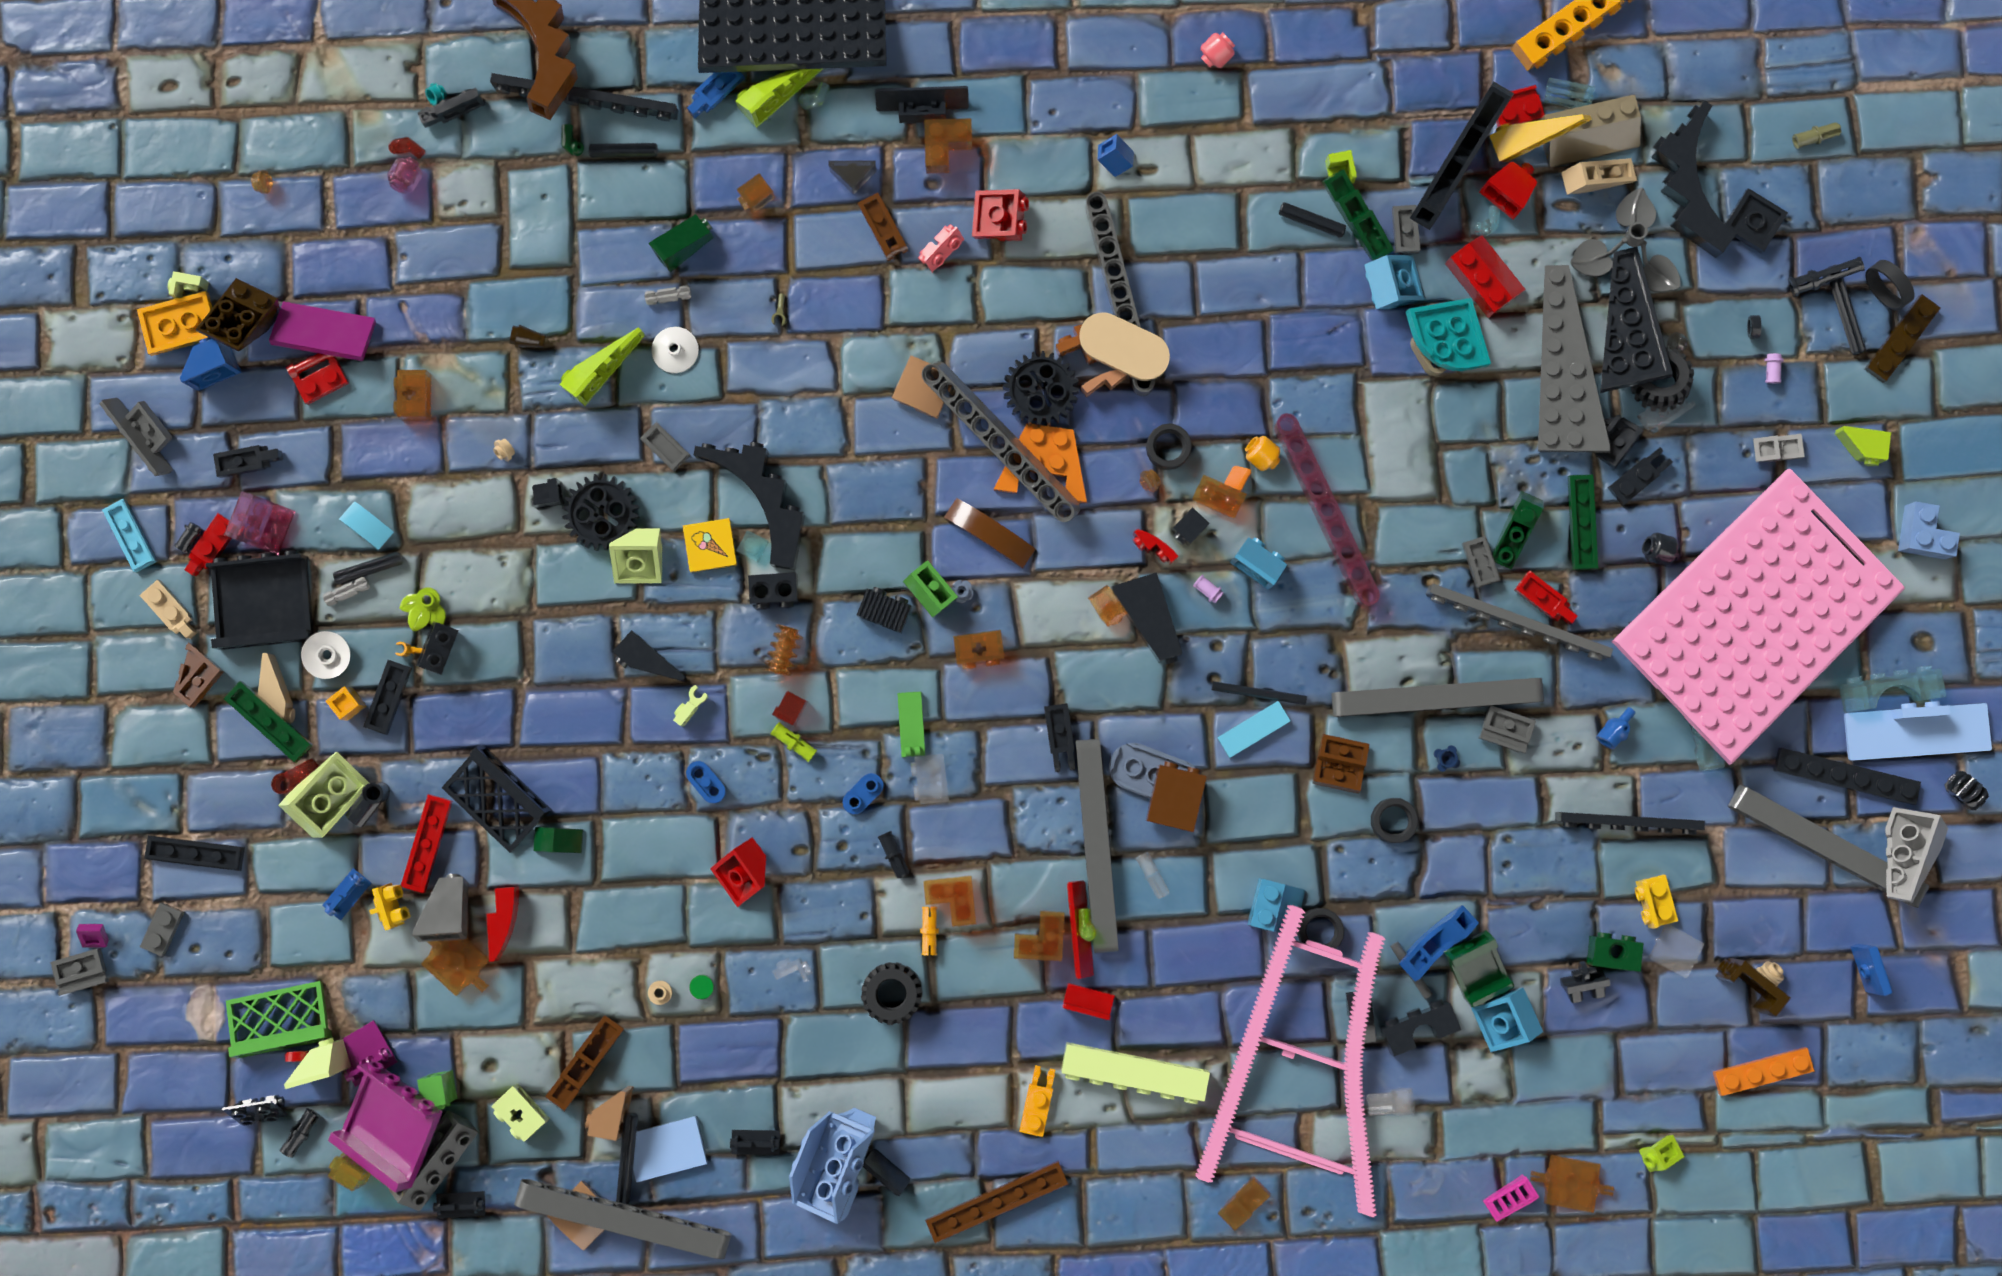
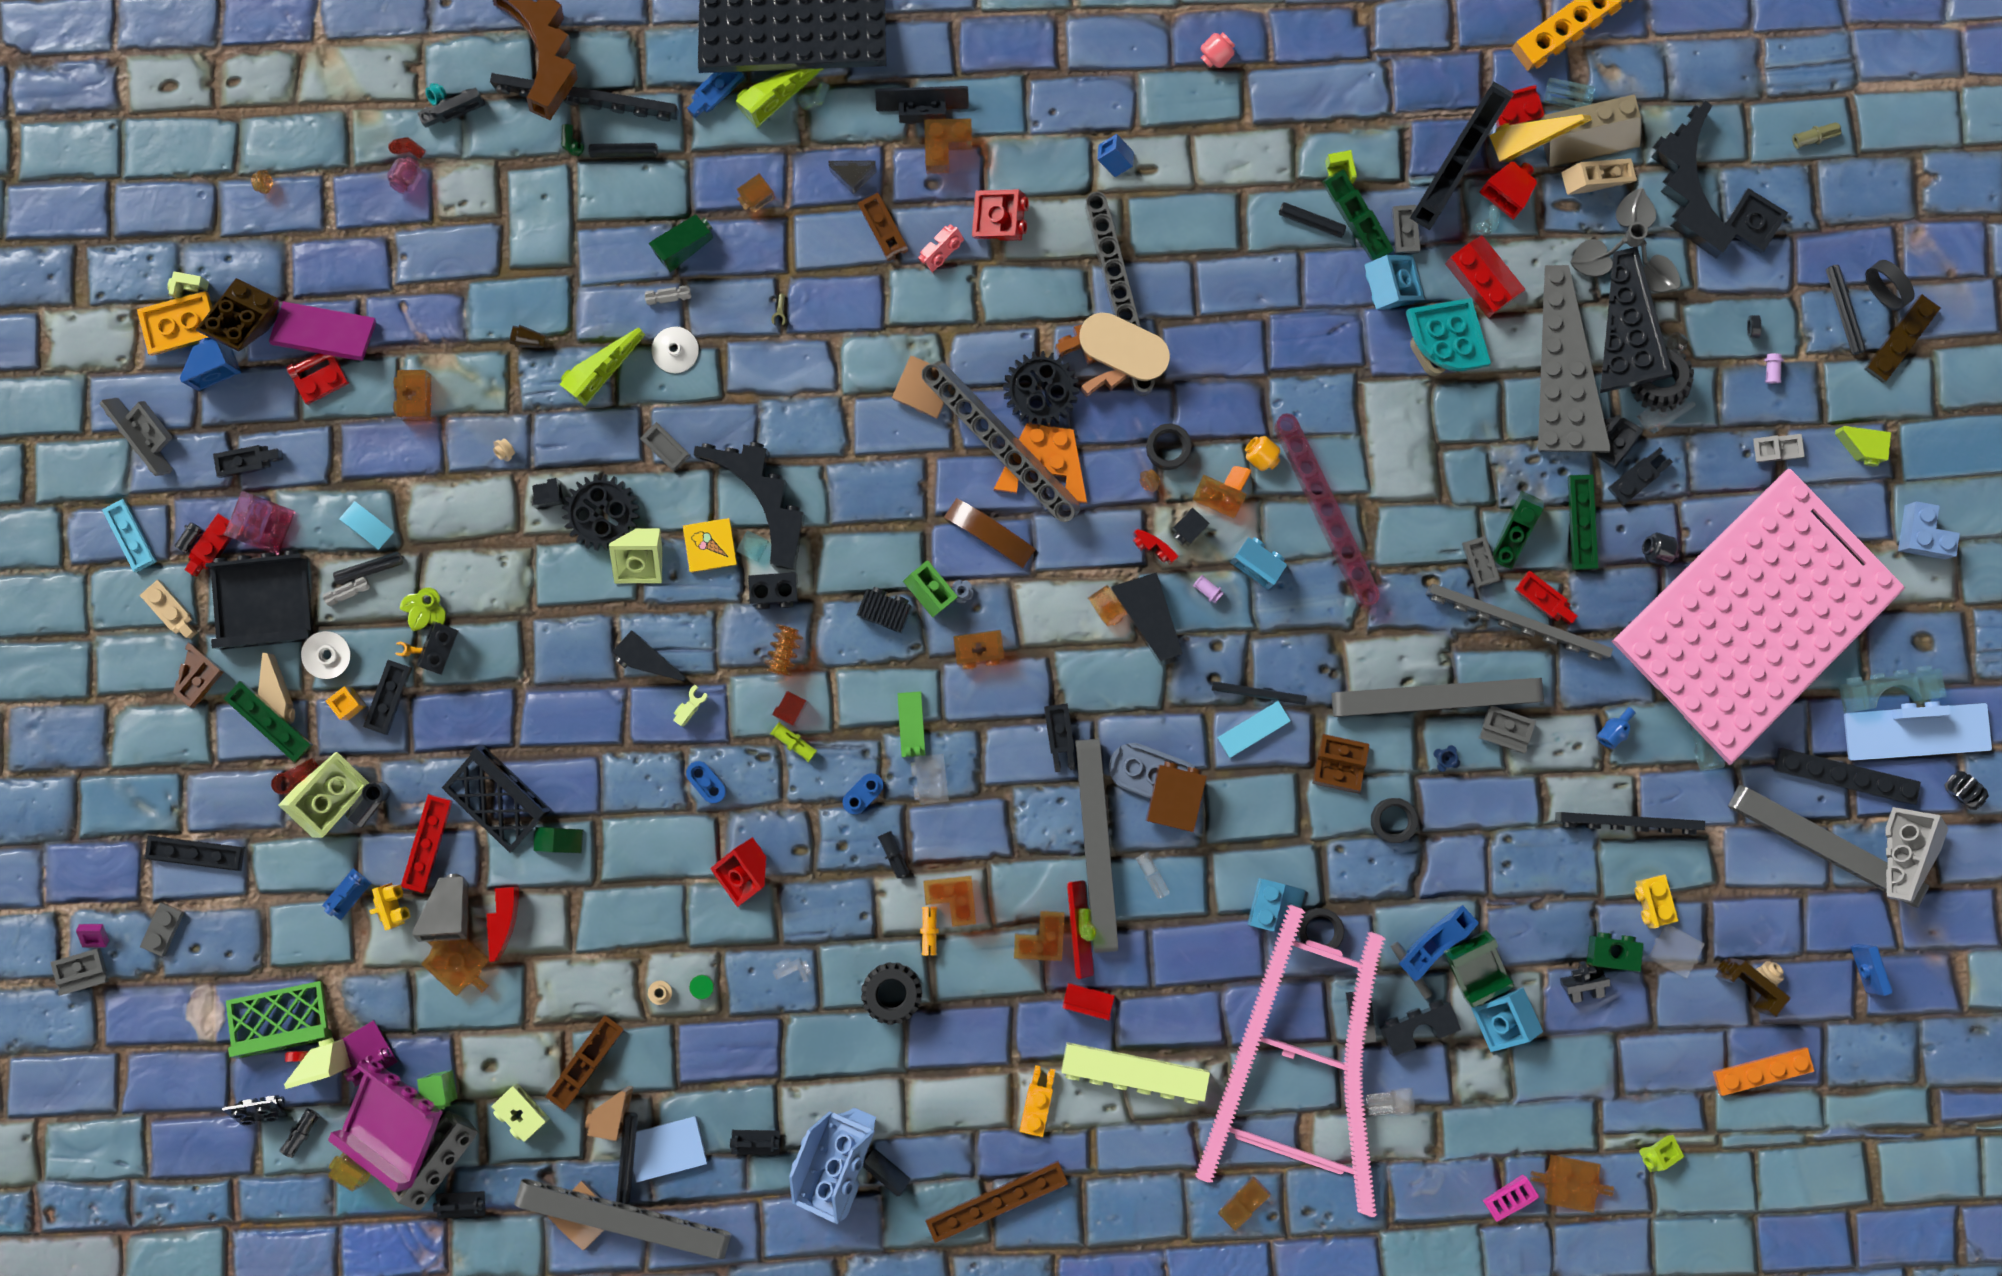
black pin [1788,257,1865,298] -> none

